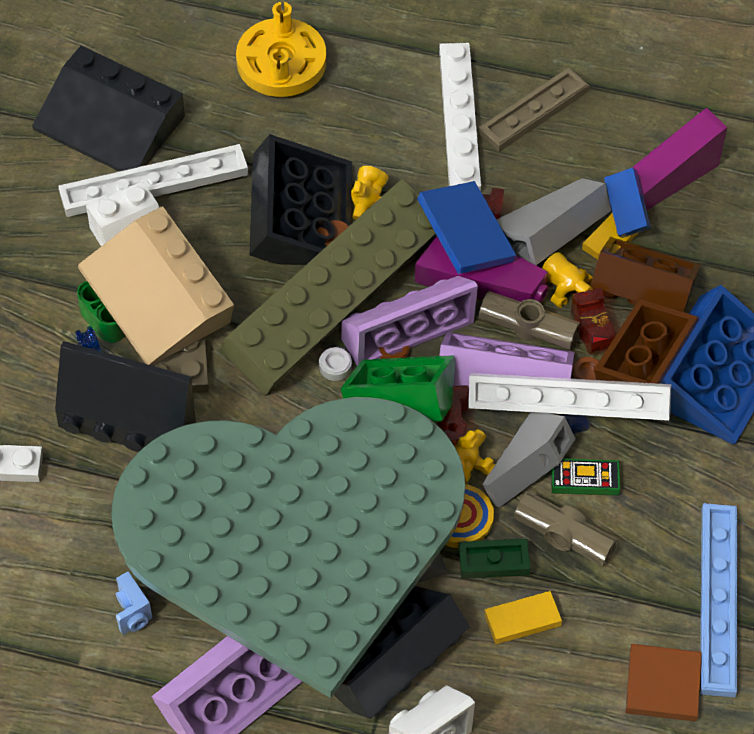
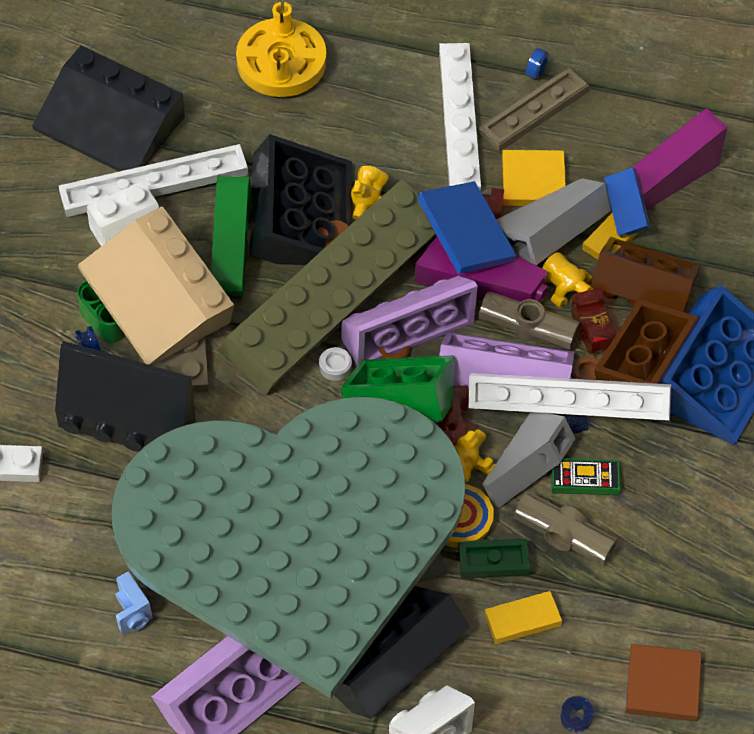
light blue tile [700,503,737,697] -> none
none -> green beam [211,175,252,296]
none -> yellow tile [502,150,566,206]
none -> blue tile [526,48,549,80]
none -> clear blue bush [560,696,594,733]

